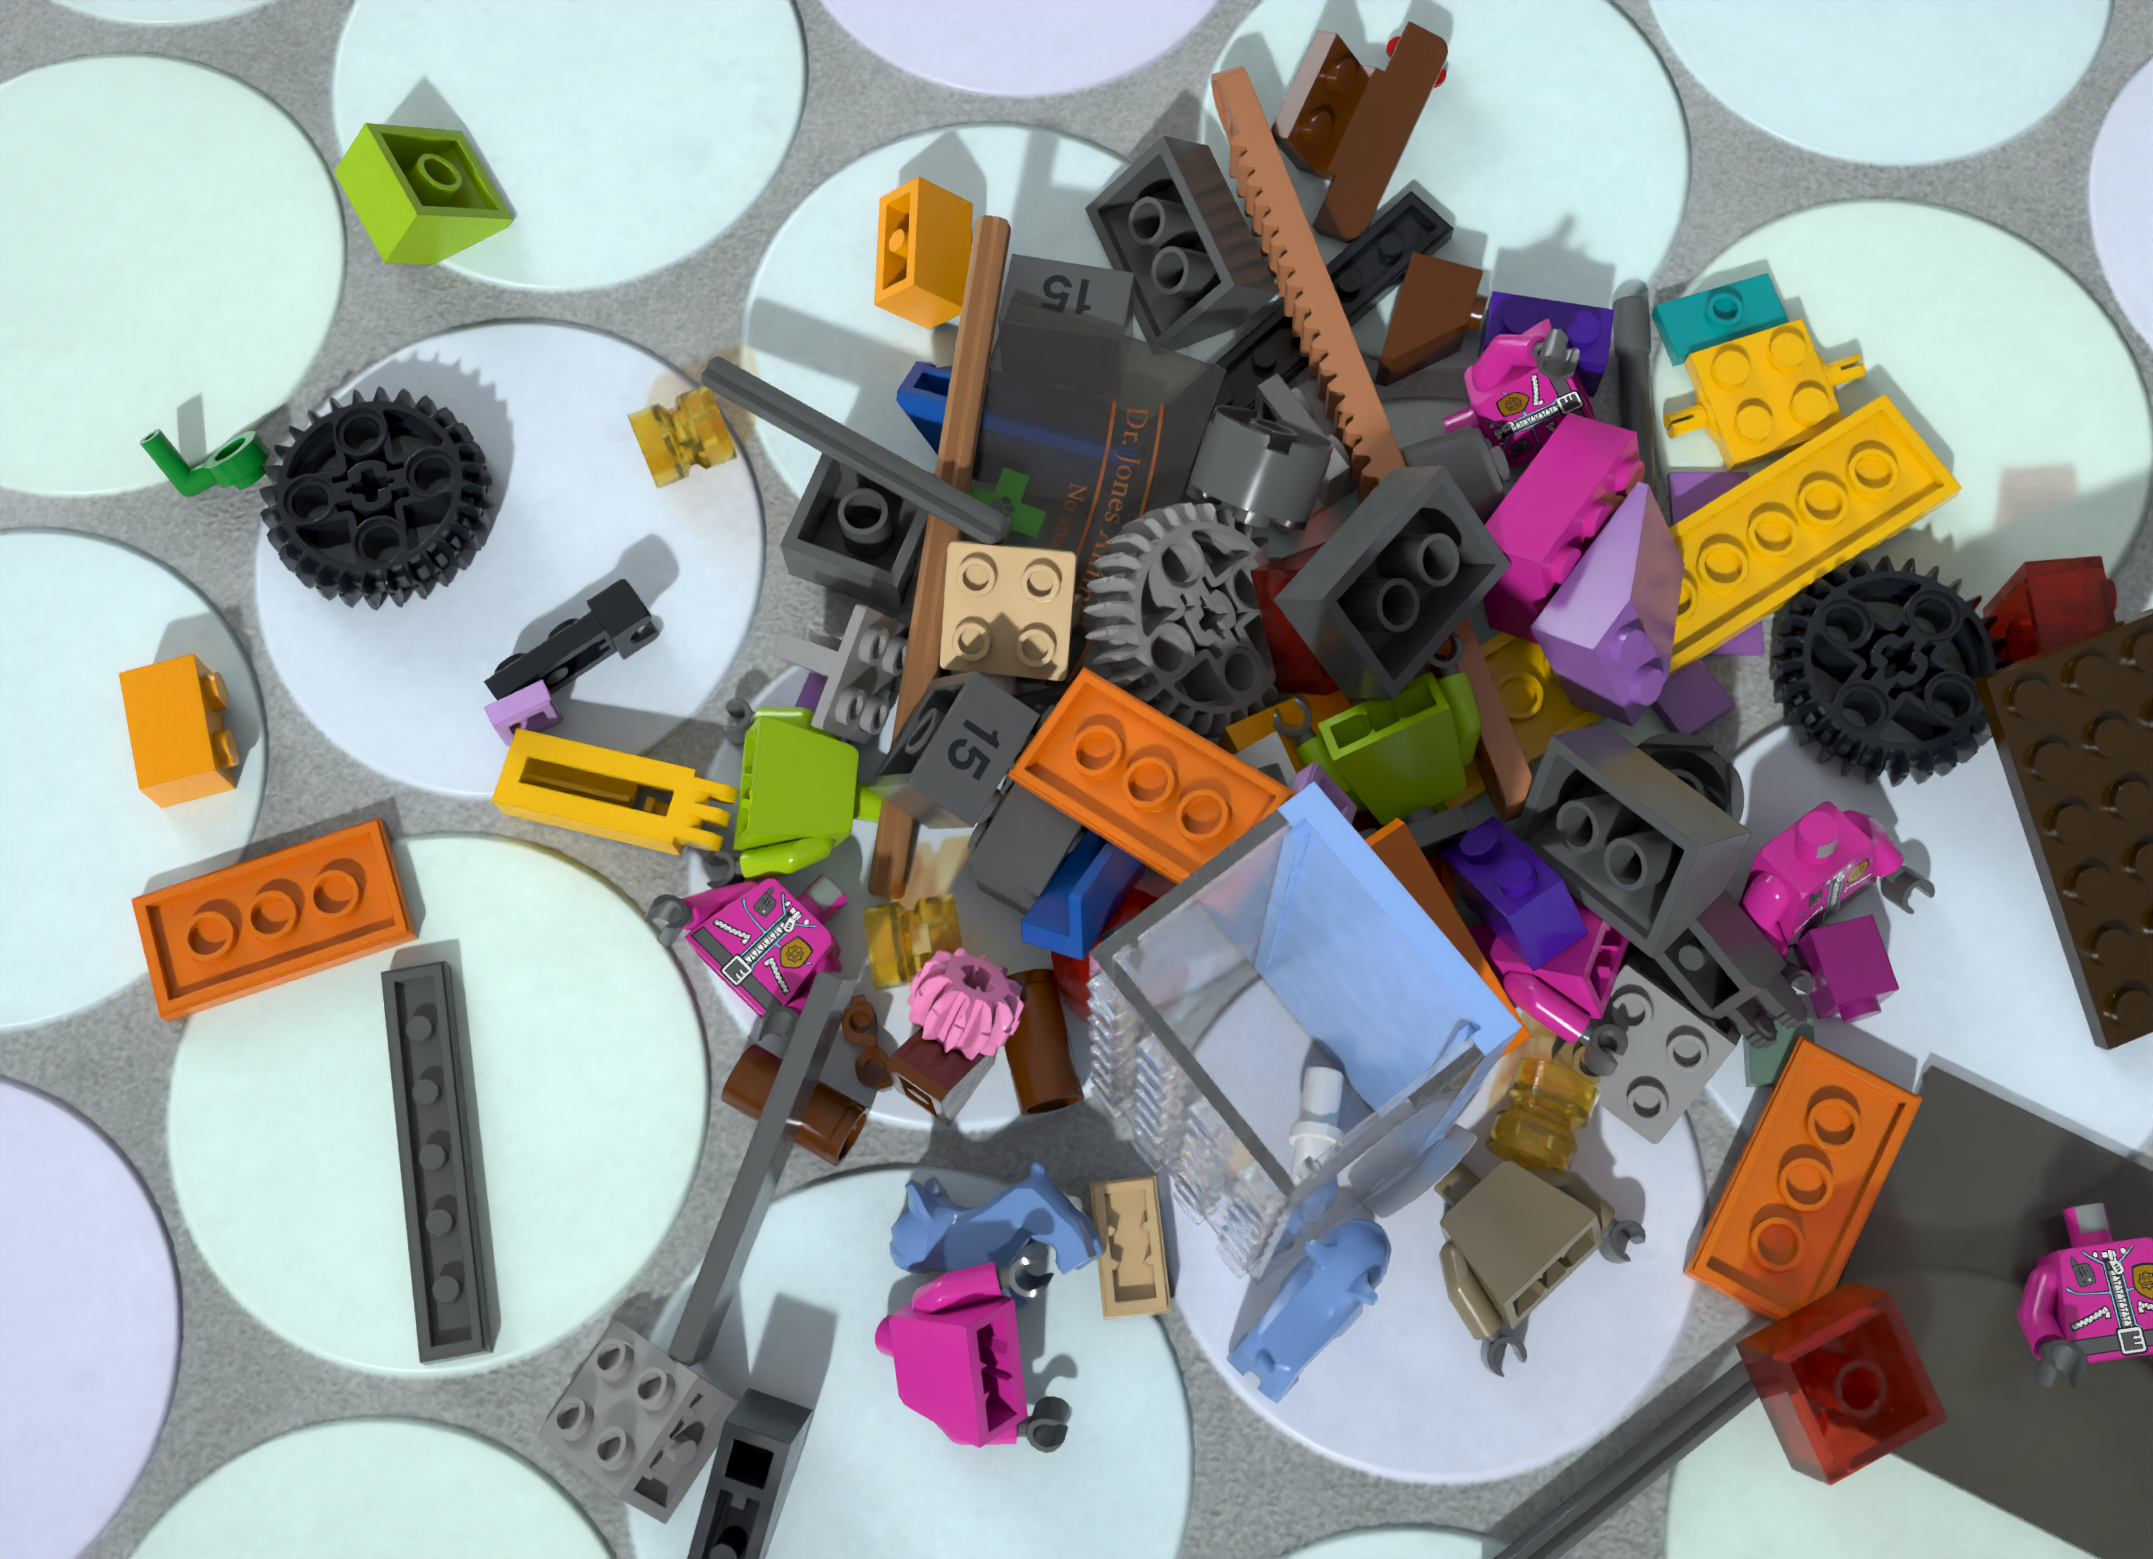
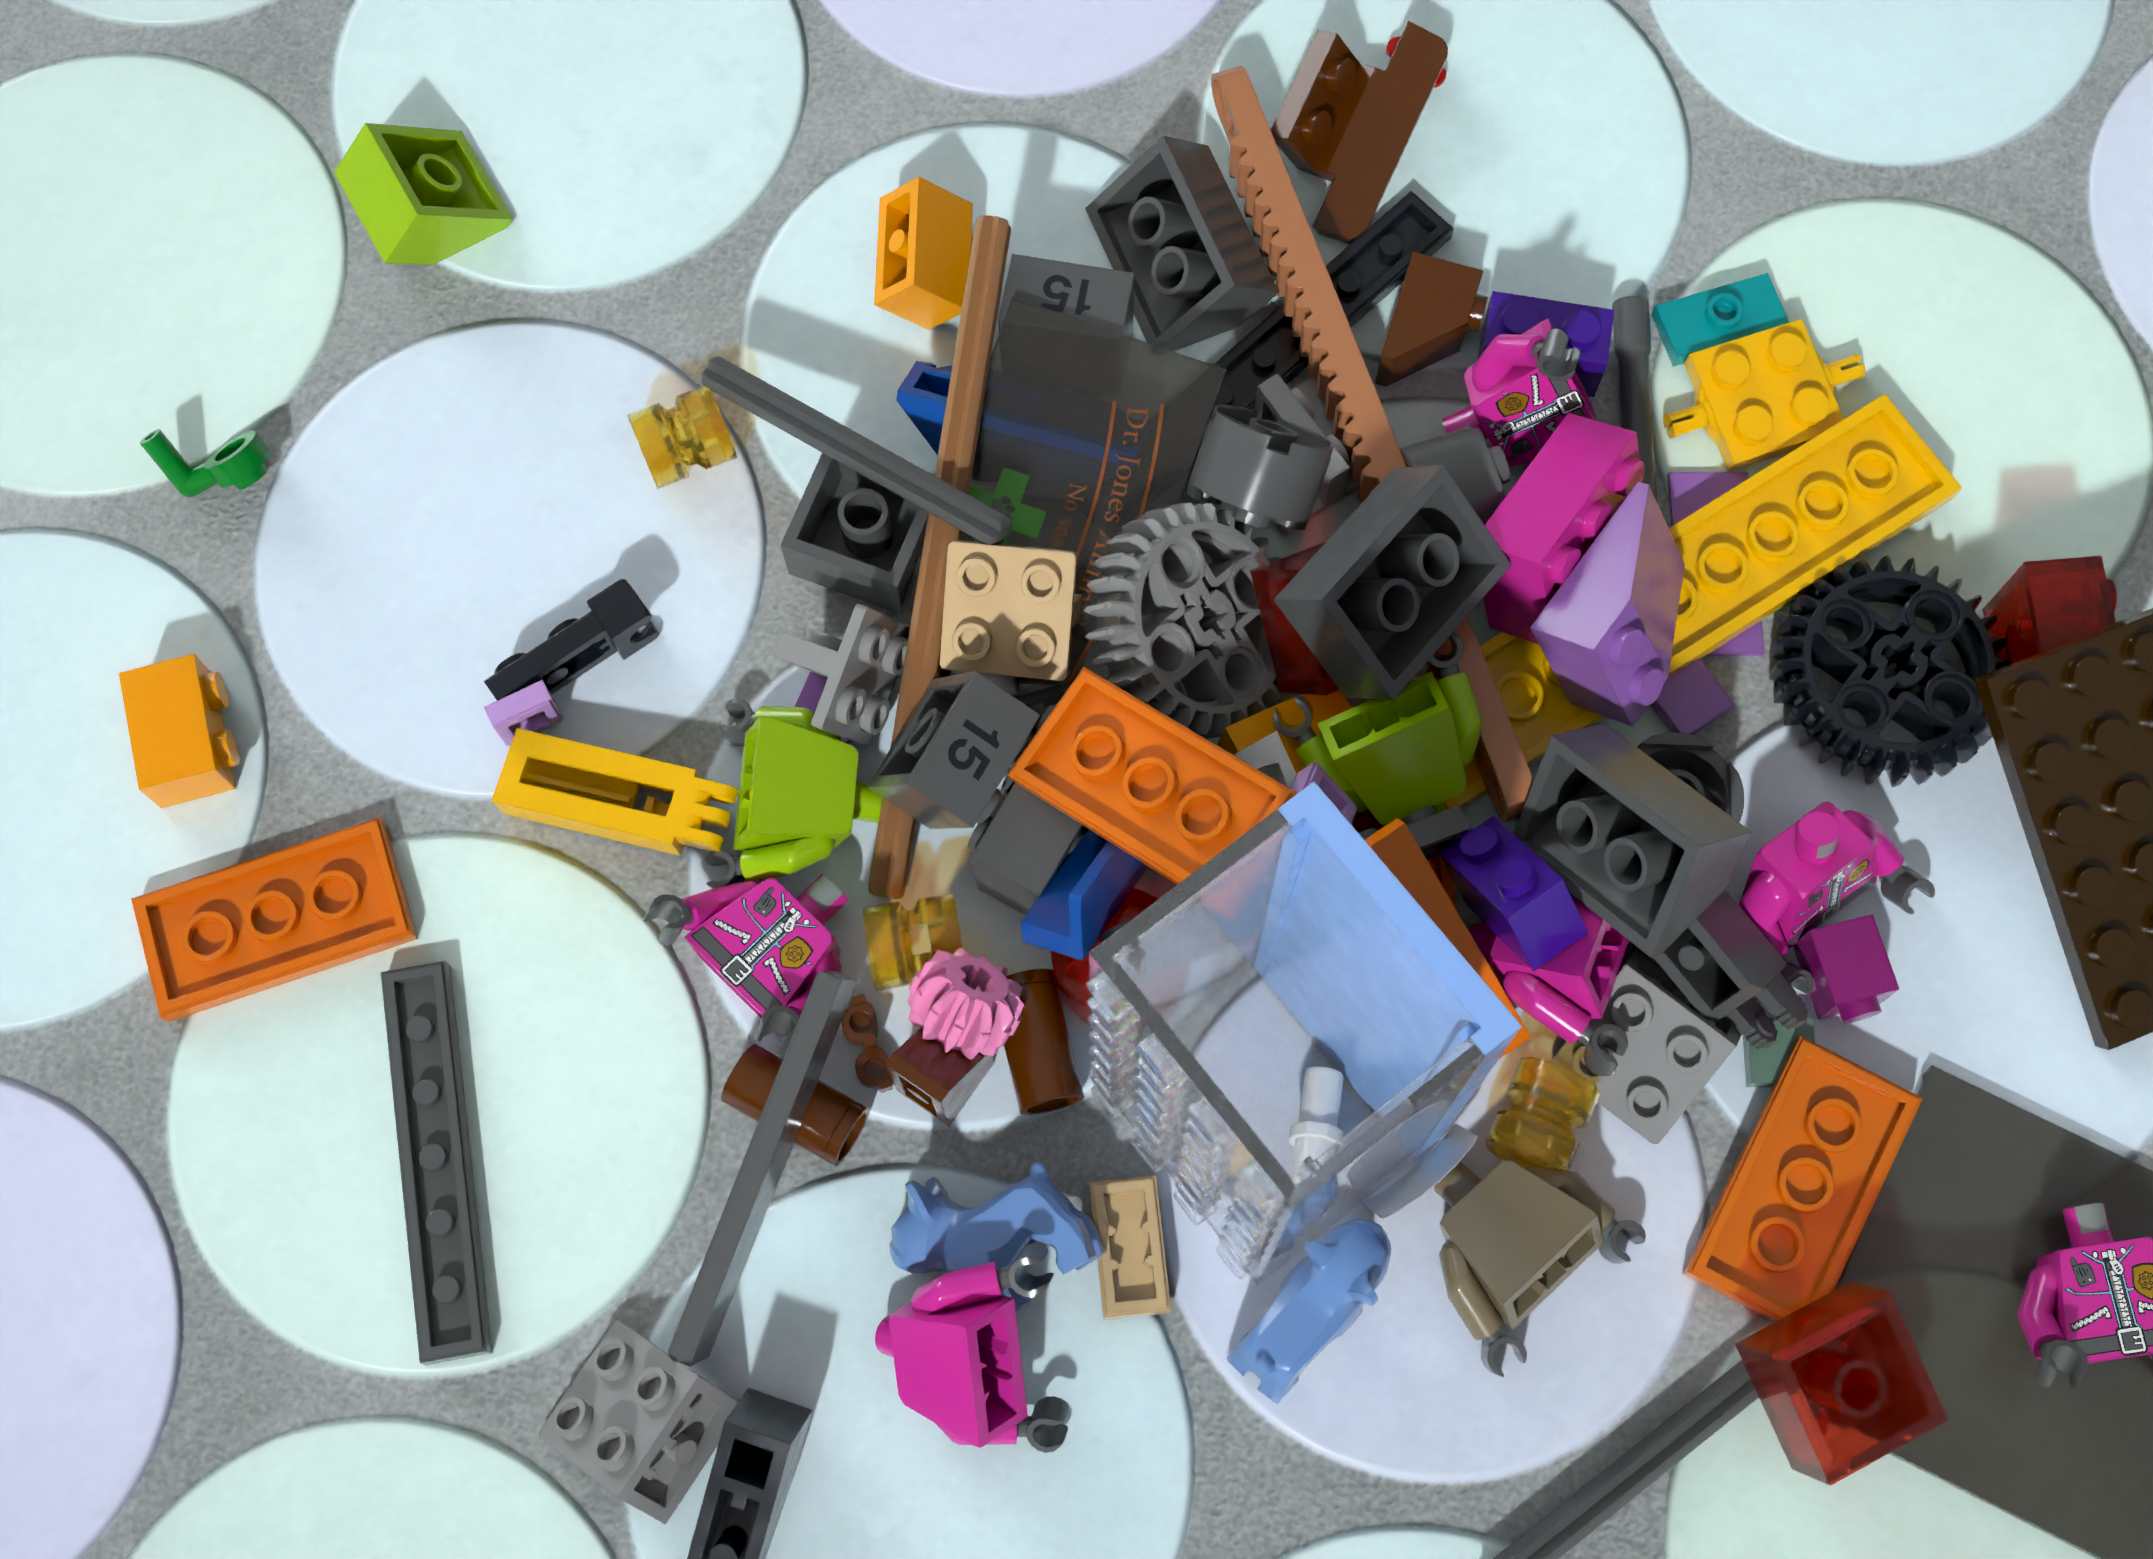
black gear [259,386,495,611] -> none

